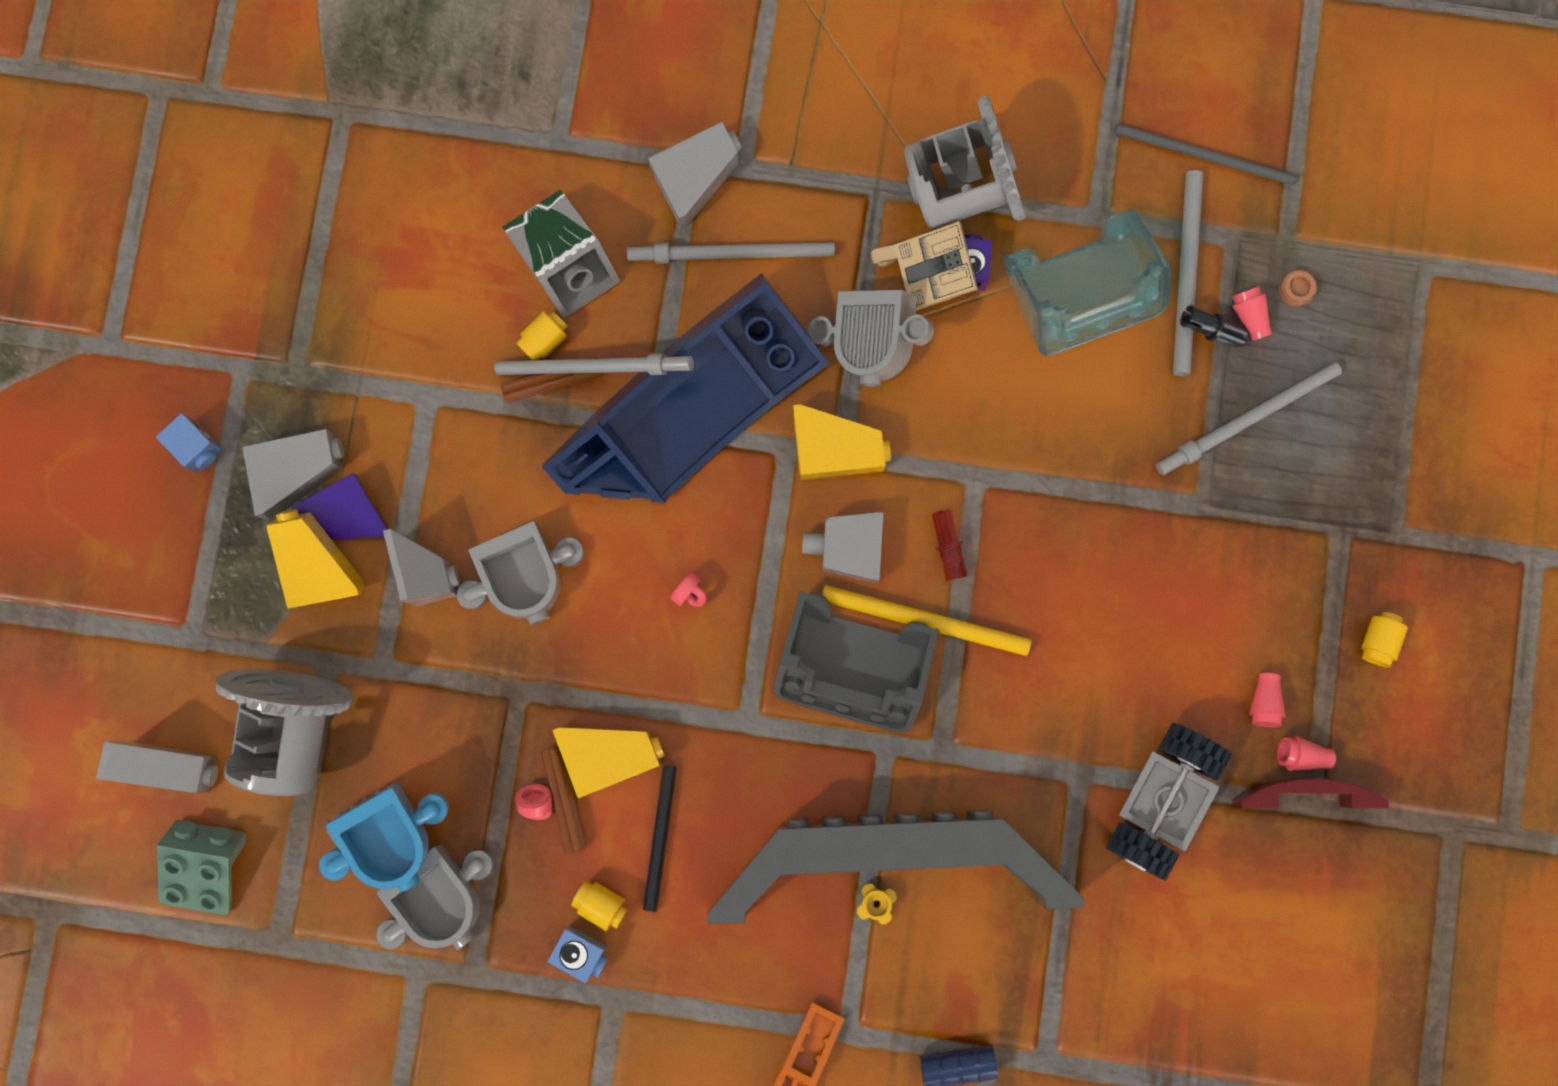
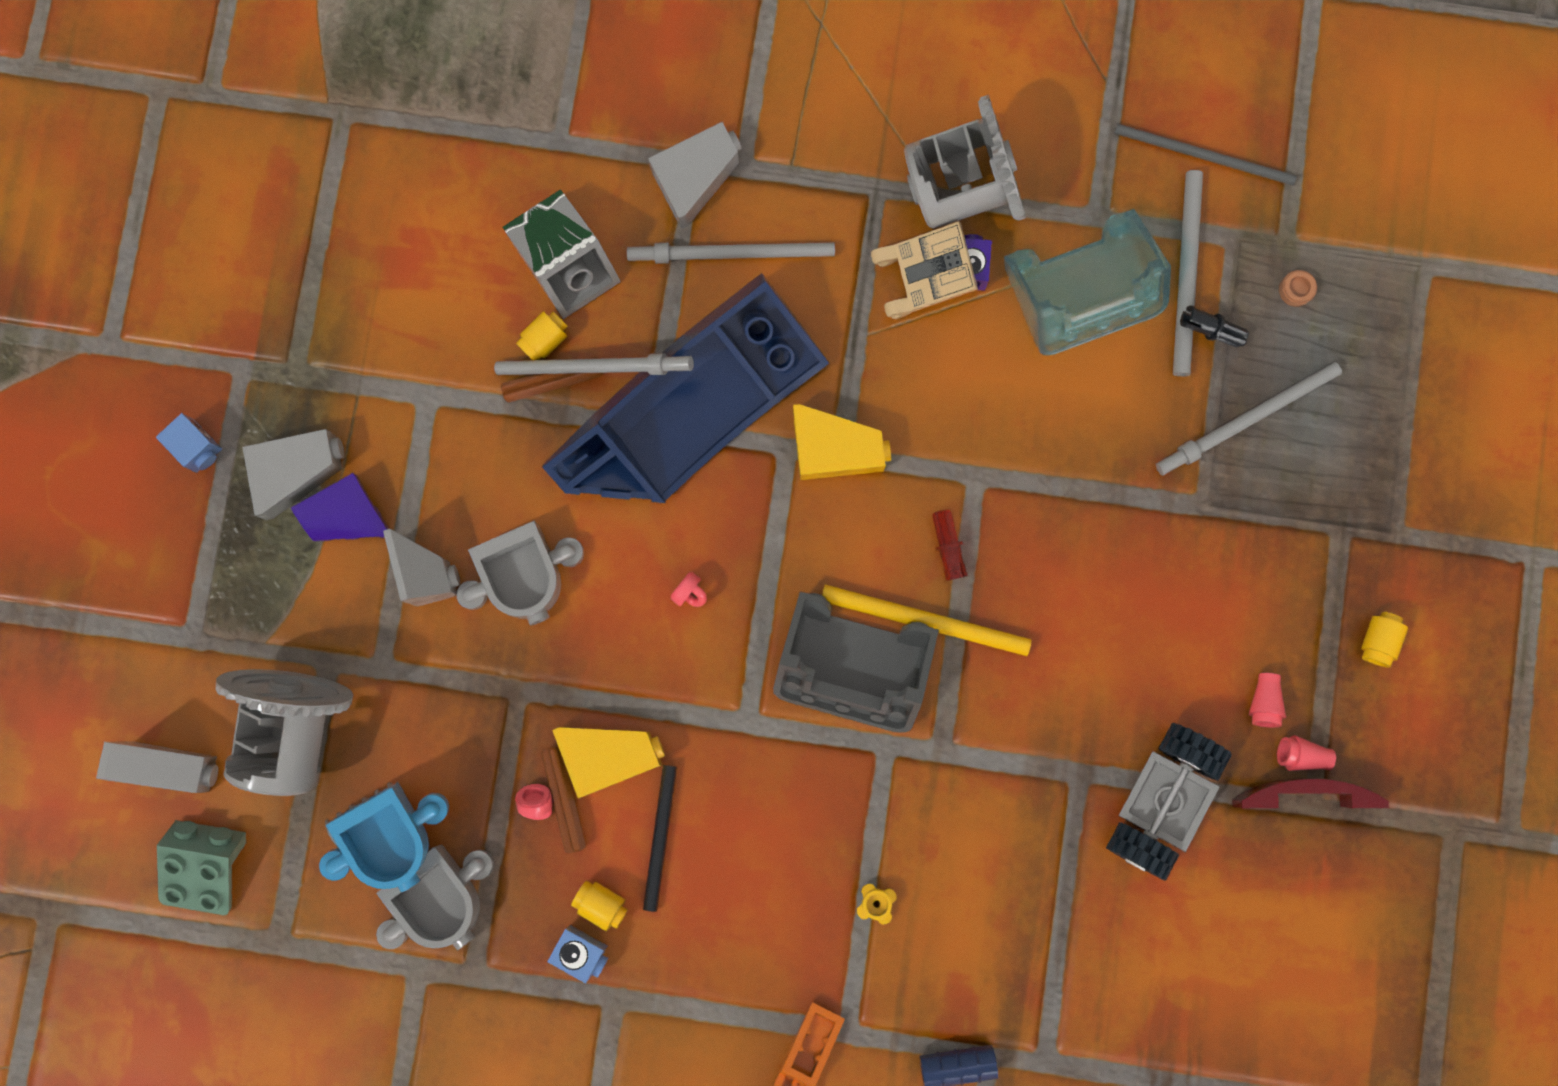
yellow slope [266,509,365,609] -> none
dark grey slope [707,809,1084,924] -> none
light grey torso [802,512,884,584] -> none
light grey piece [807,290,934,387] -> none
coral cone [1232,286,1272,341] -> none

